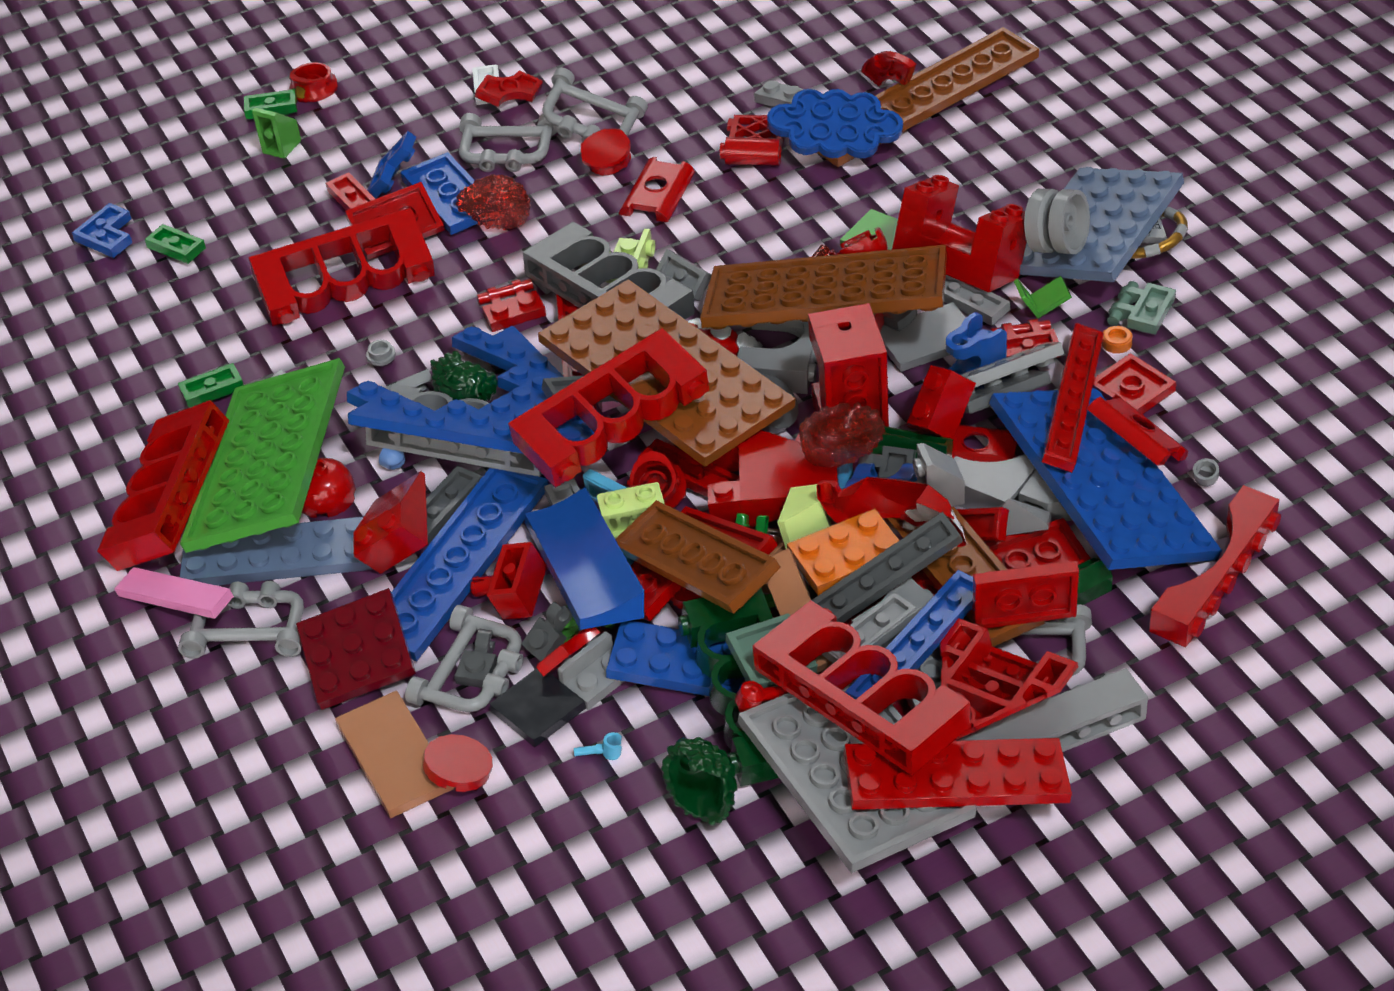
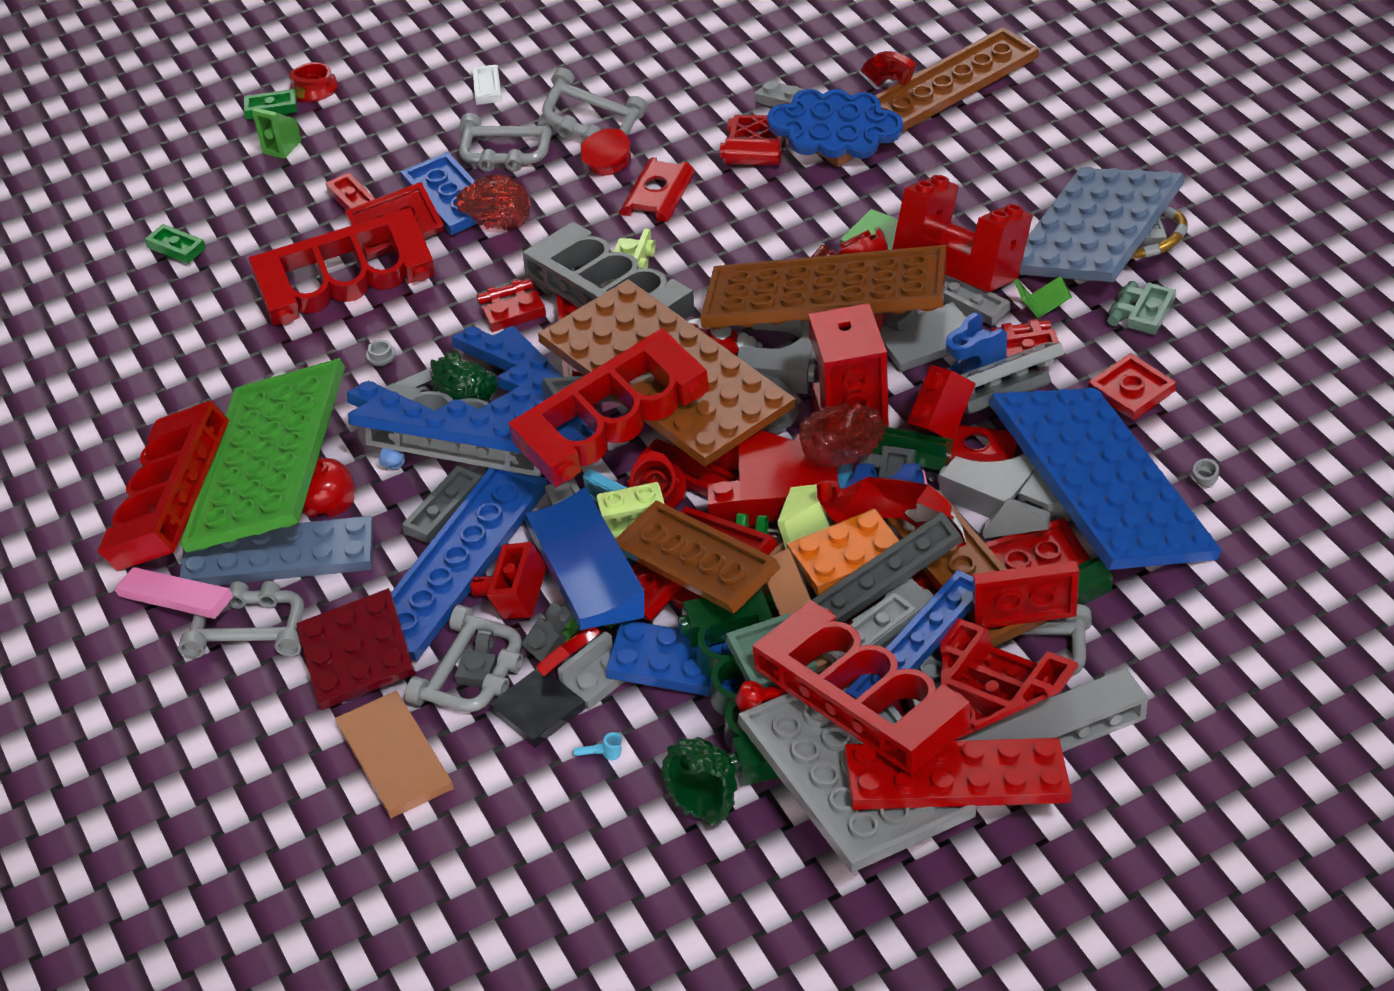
blue plate [72,203,132,258] -> none
green plate [178,363,244,408] -> none
red slope [353,471,428,574] -> none
blue plate [367,131,416,199] -> none
tile [423,734,493,792] -> none
red tile [475,70,543,107] -> none
light grey plate [656,249,712,301] -> none
light grey slope [913,443,965,507] -> none
red tile [956,507,1009,542] -> none
light grey wheel [1024,188,1090,254] -> none
red tile [1041,323,1104,473] -> none
red piece [1087,394,1188,466] -> none
orange tile [1102,326,1133,354] -> none
red arch [1149,485,1281,648] -> none

